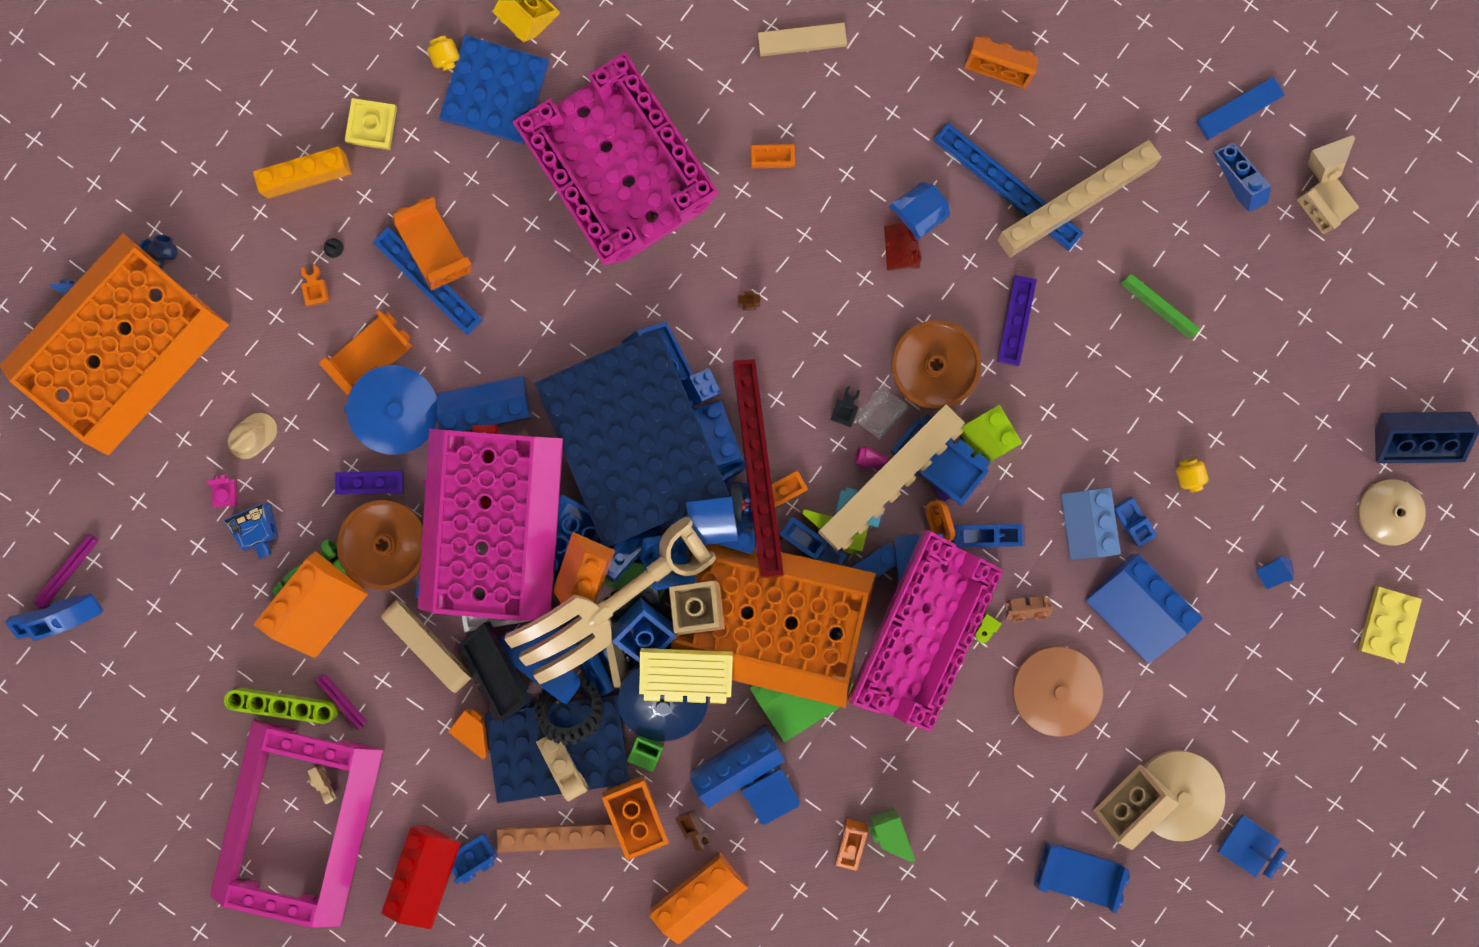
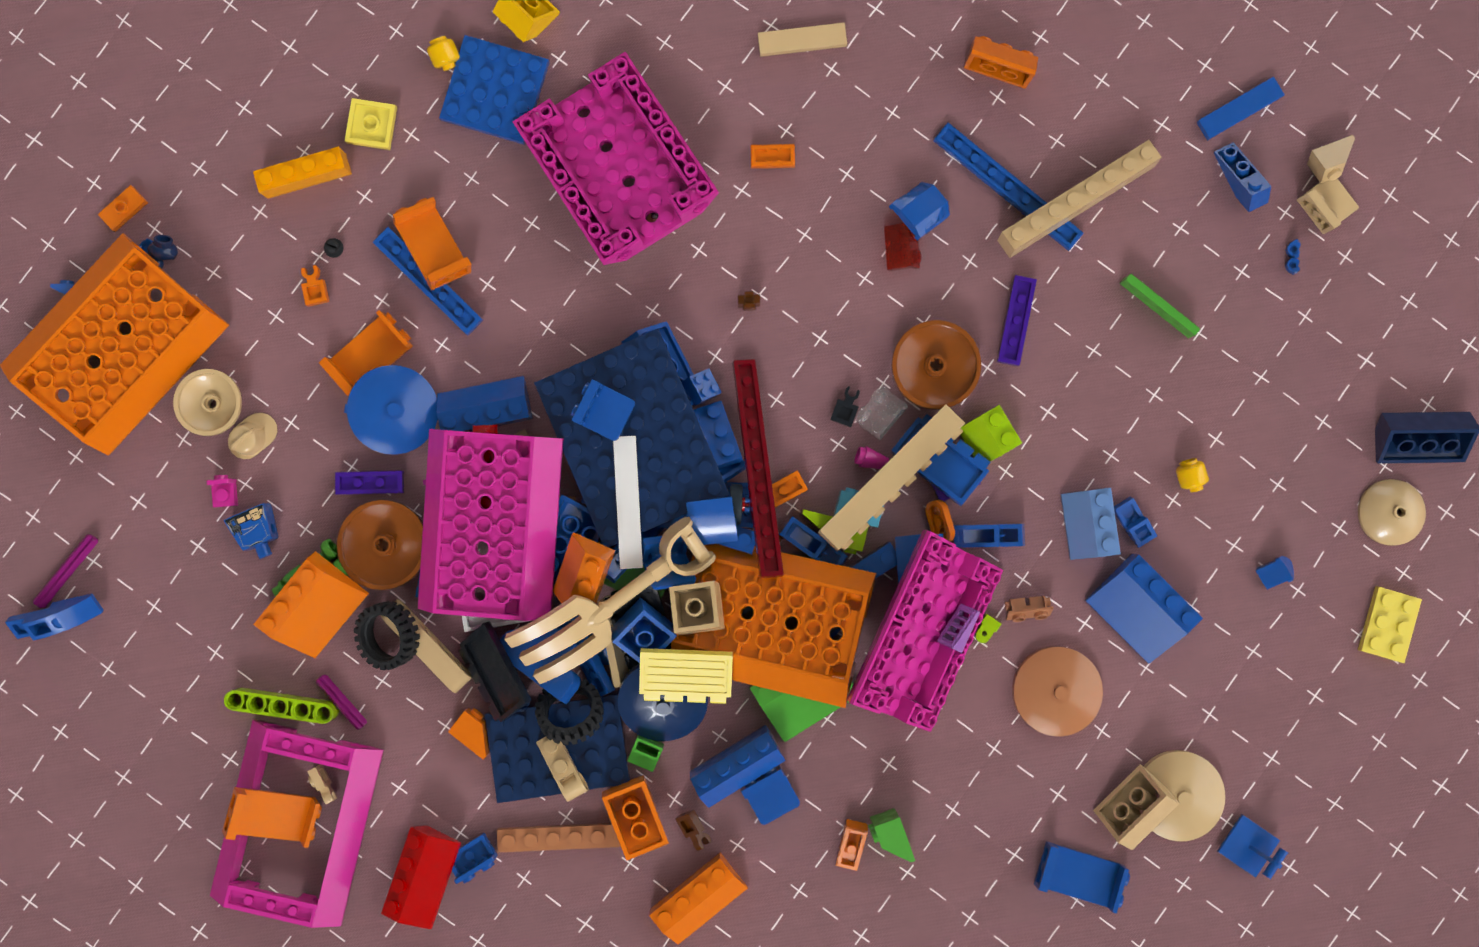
none -> orange plate [98,185,148,232]
none -> tan dish [173,369,242,436]
none -> orange panel [222,787,322,848]
none -> black tyre [354,601,420,670]
none -> blue bracket [571,379,635,441]
none -> white sticker [613,436,643,569]
none -> medium lavender slope [937,603,980,653]
none -> blue piece [1285,239,1301,275]

